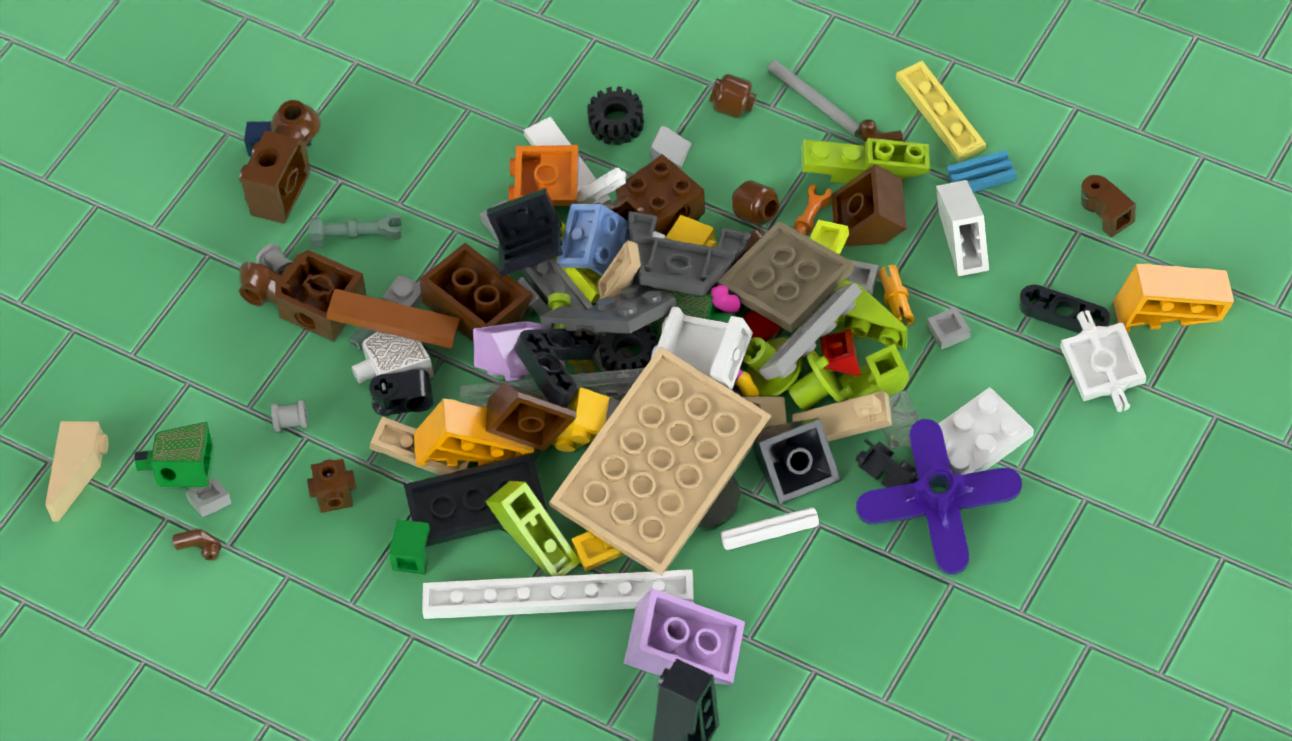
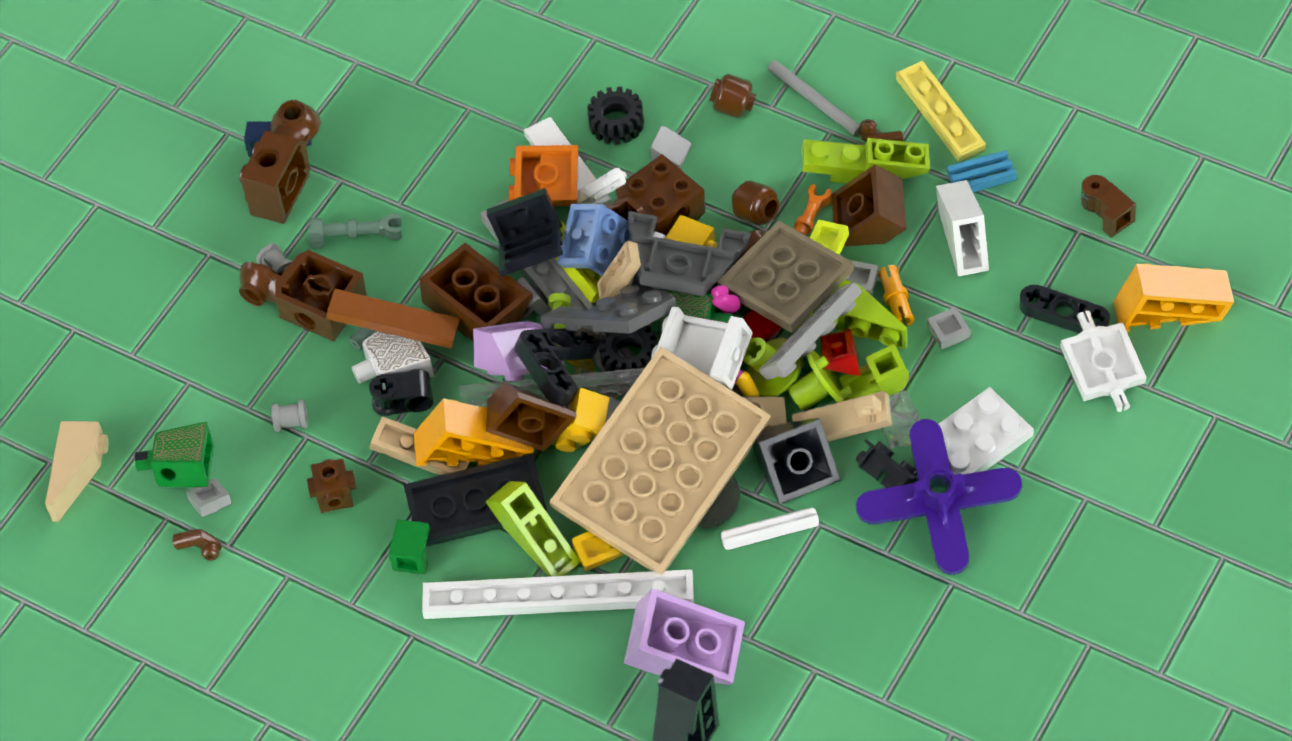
light grey plate [382,274,422,308] -> none

